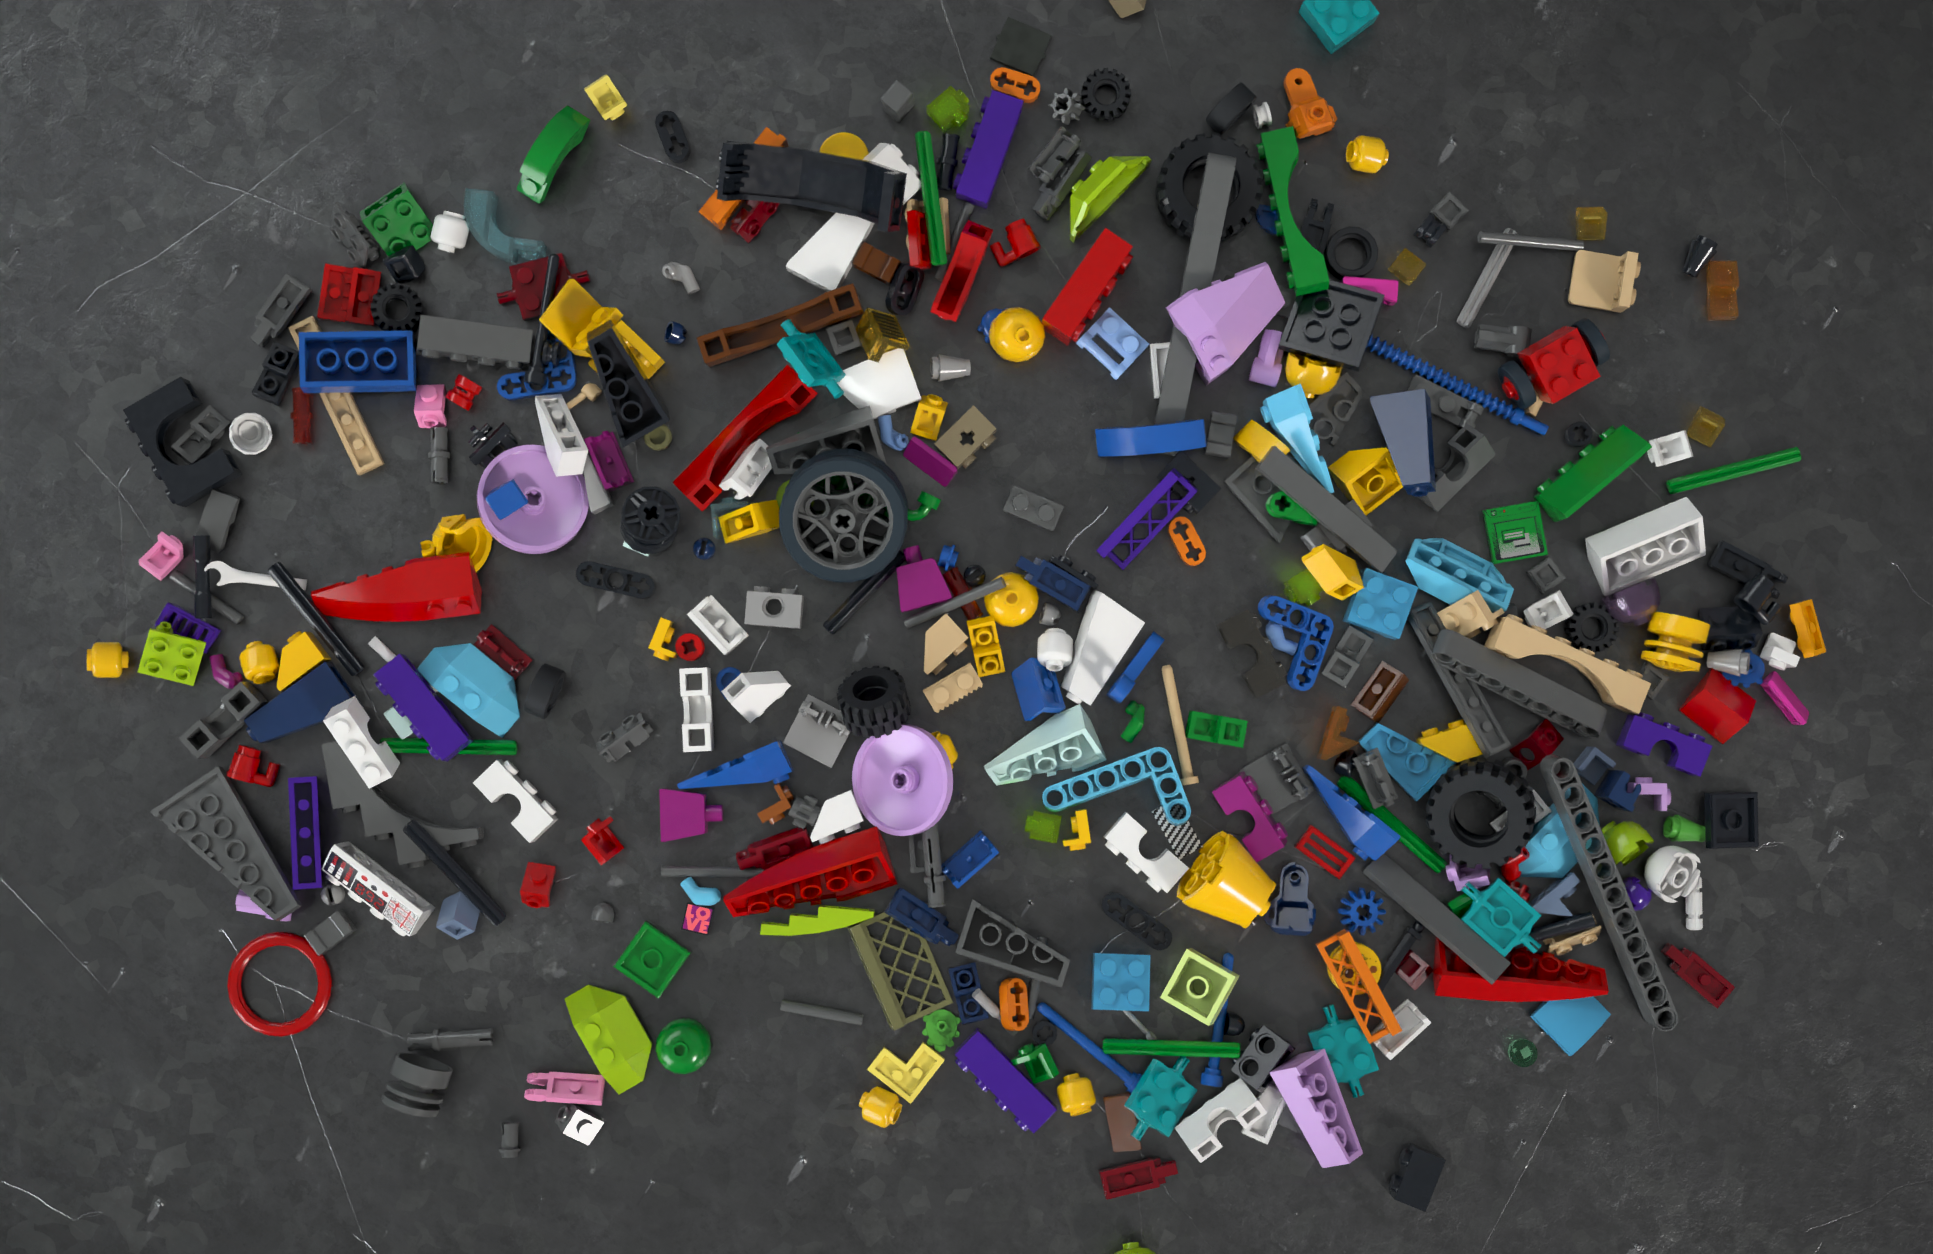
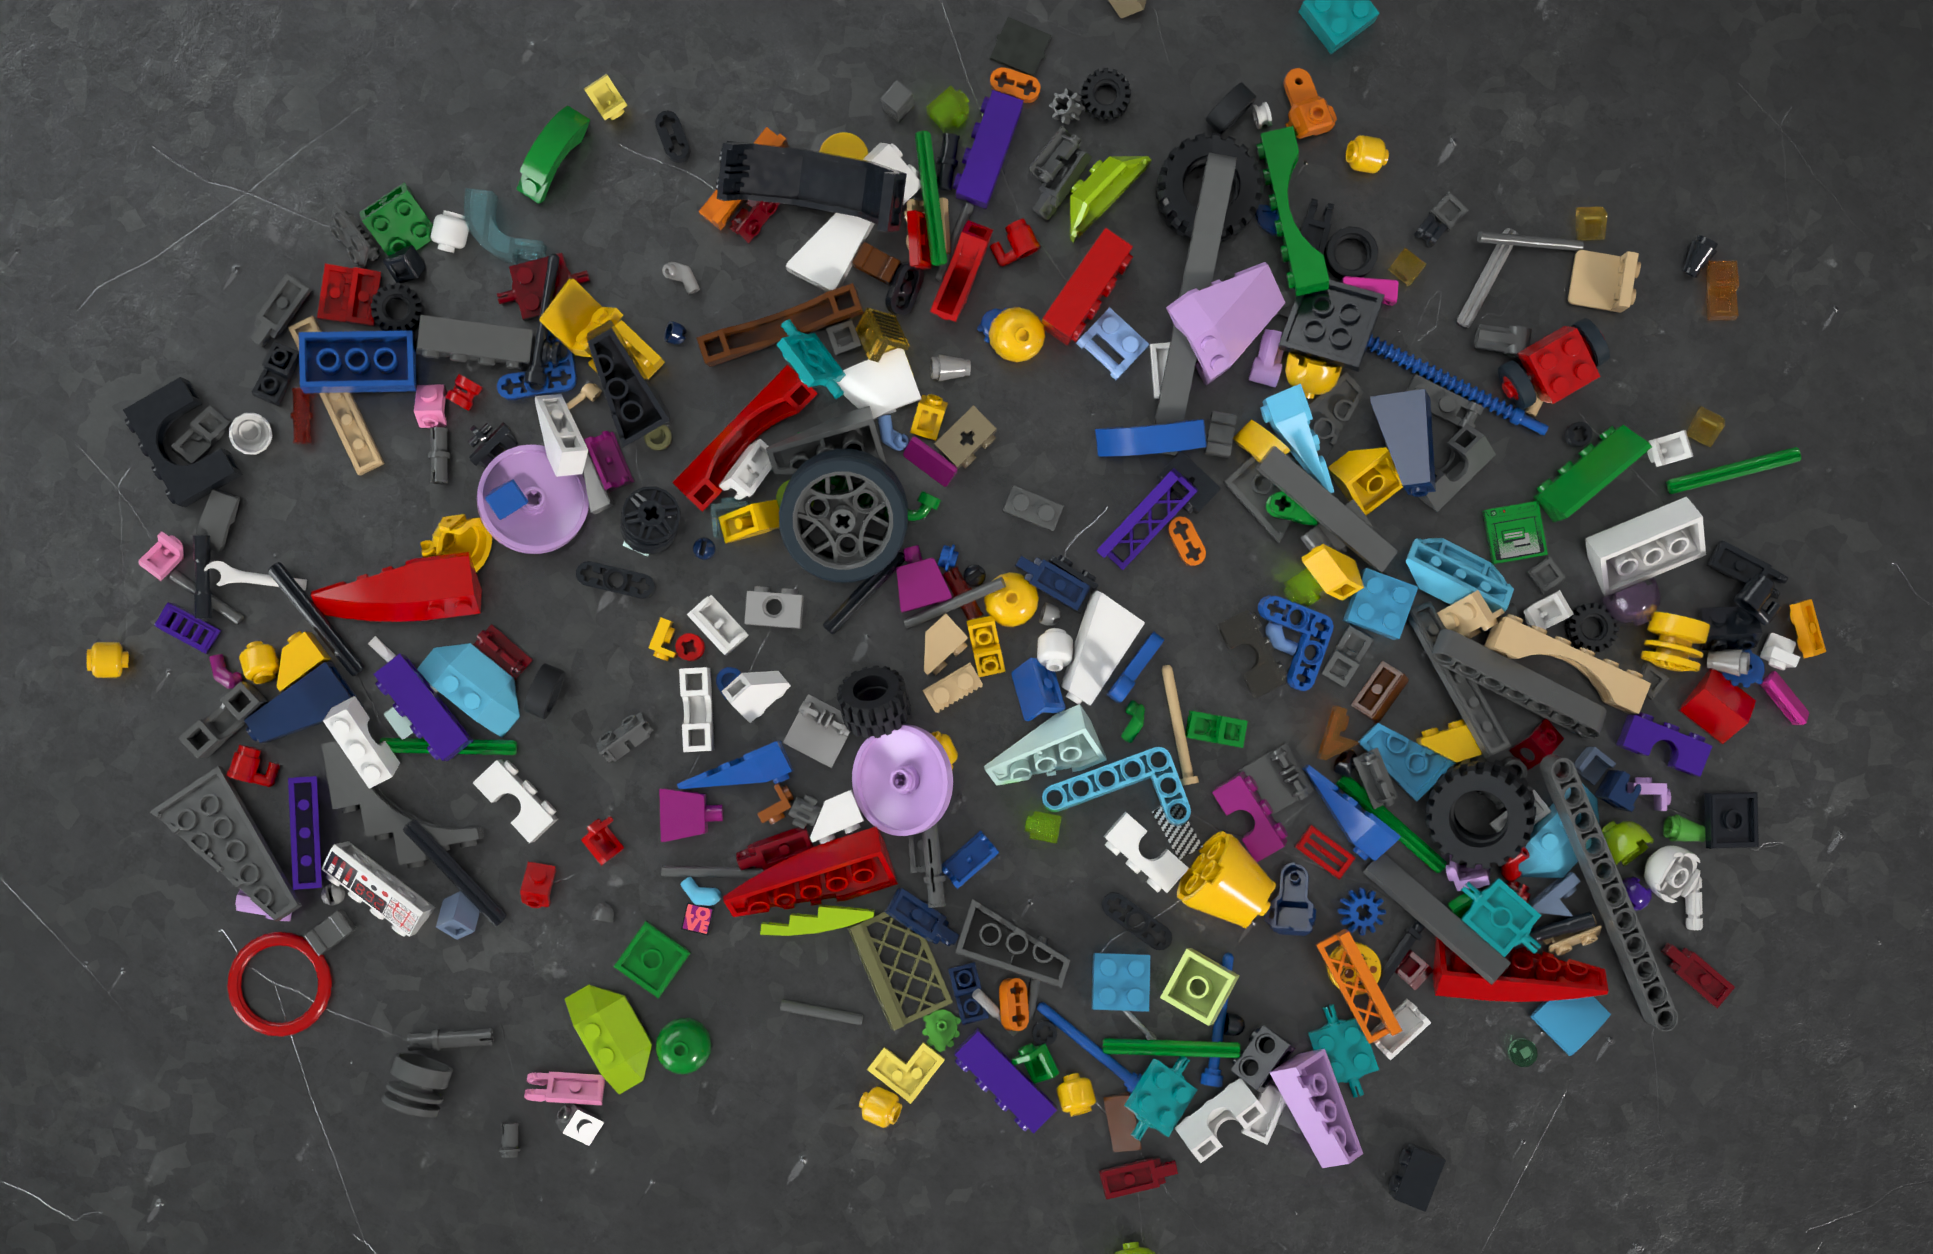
lime hinge [138,622,206,686] -> none
yellow bracket [1062,809,1091,851] -> none

